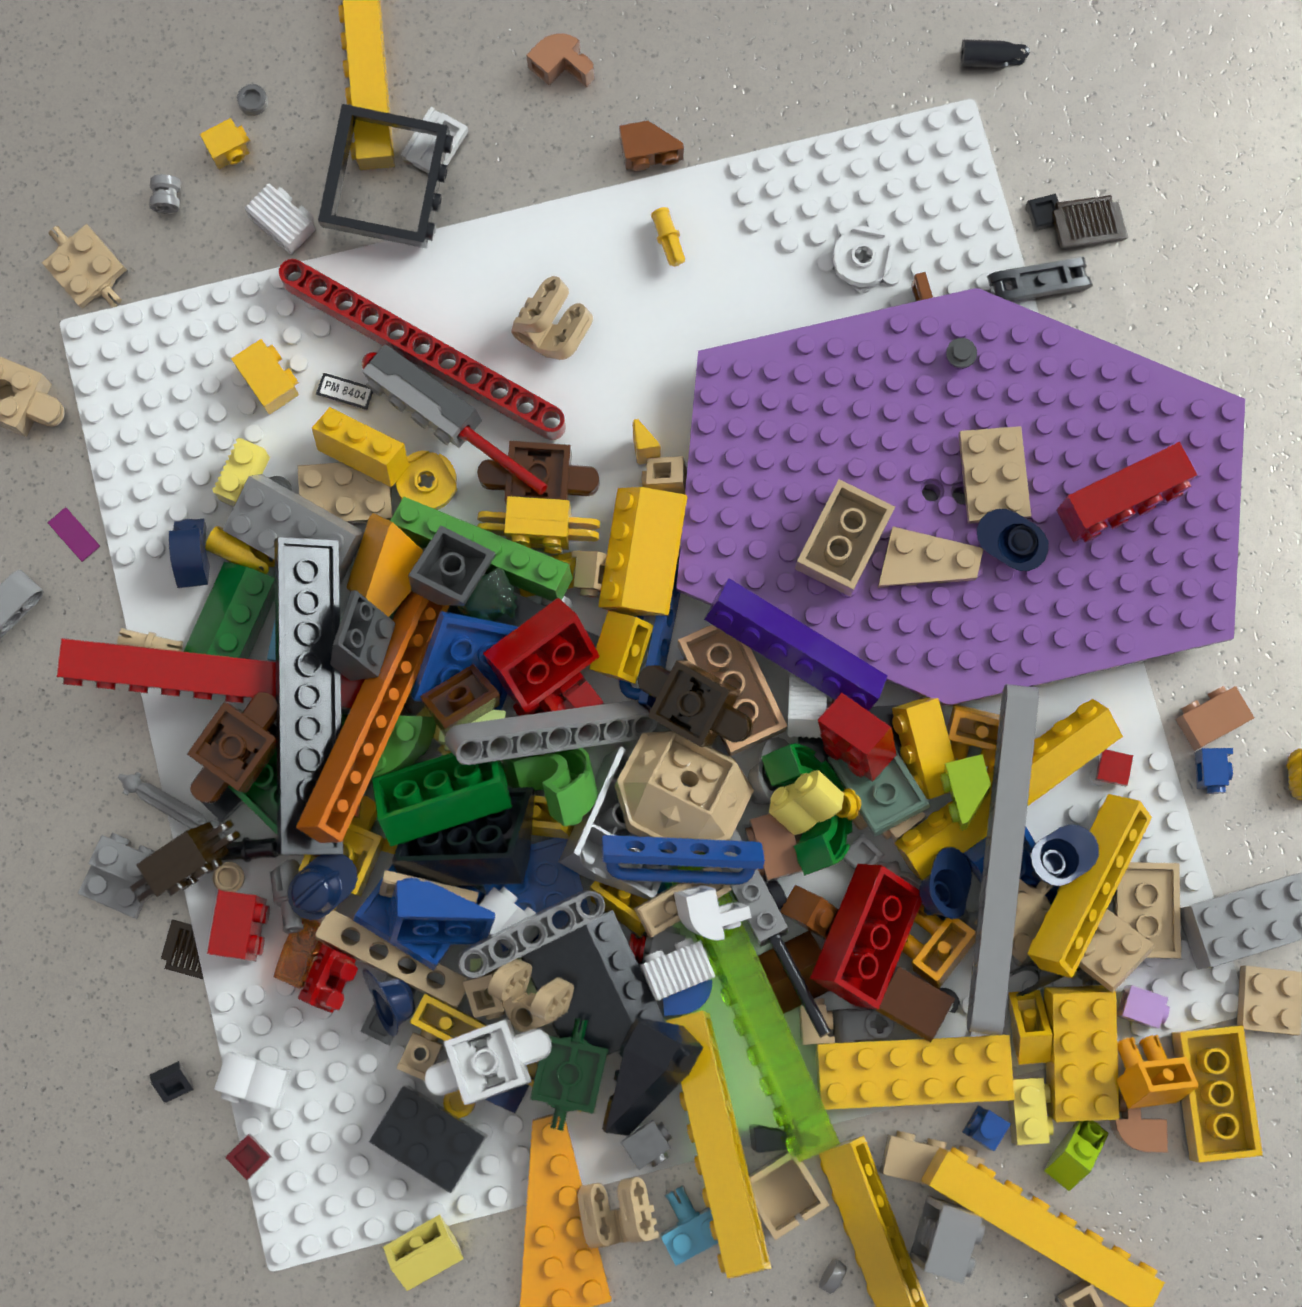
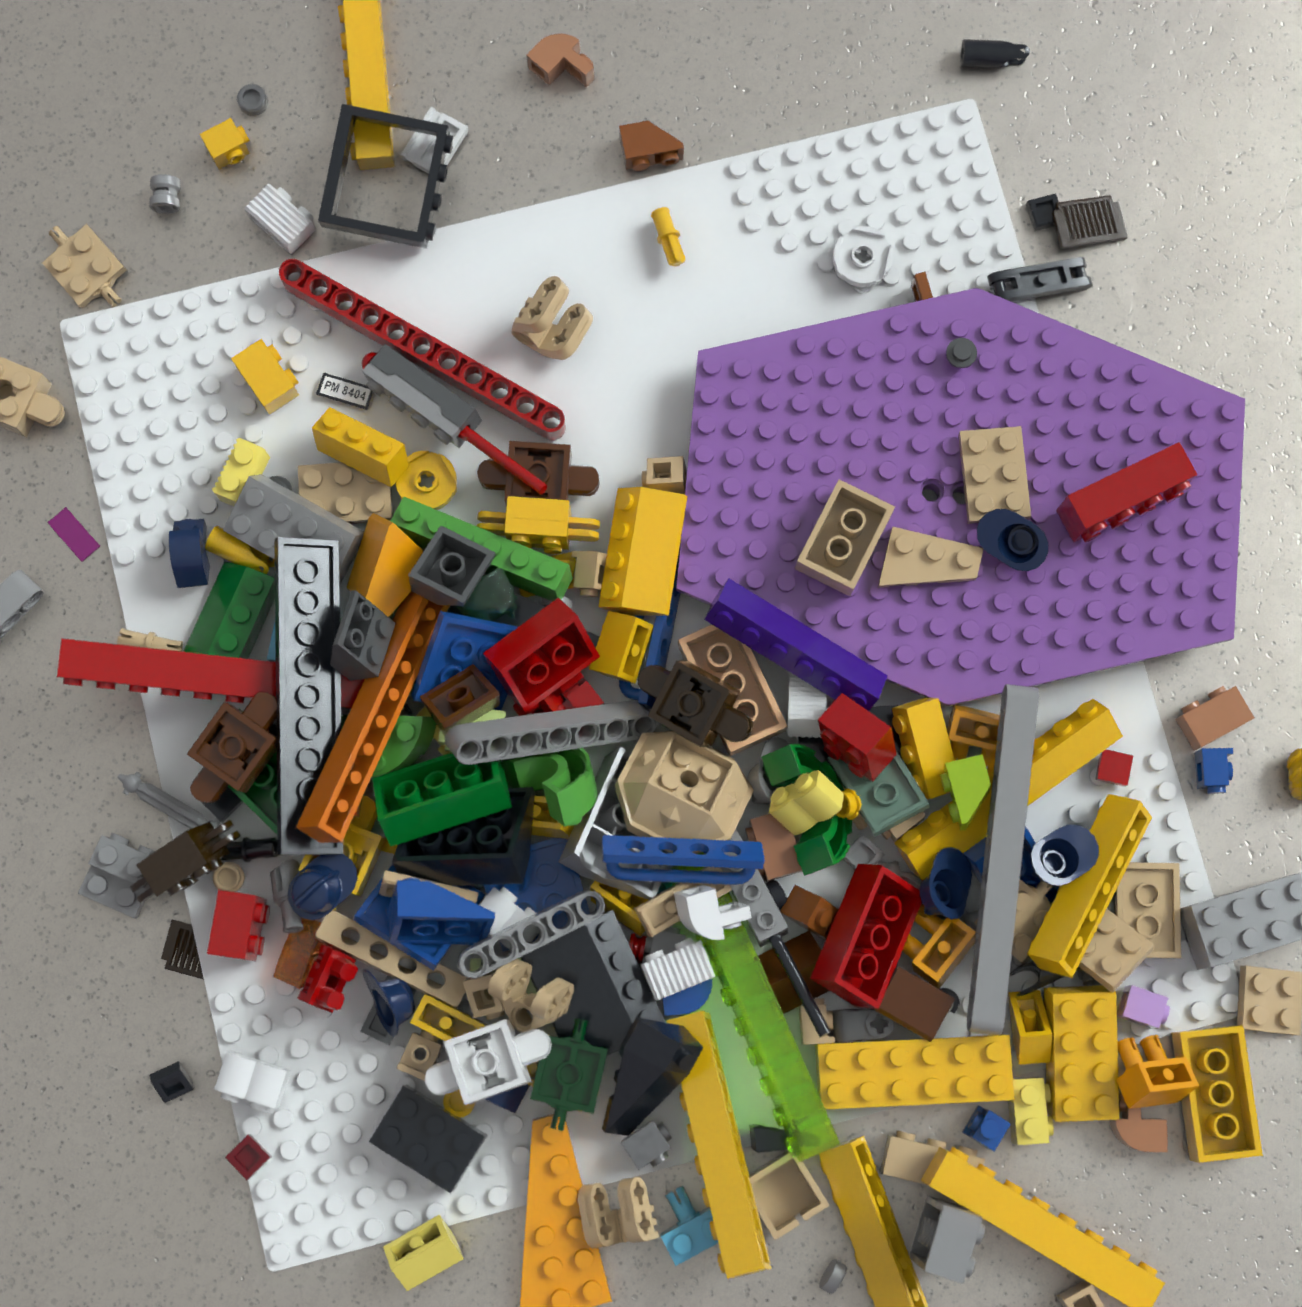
yellow slope [632,419,661,465] -> none
lime slope [1044,1121,1109,1191] -> none

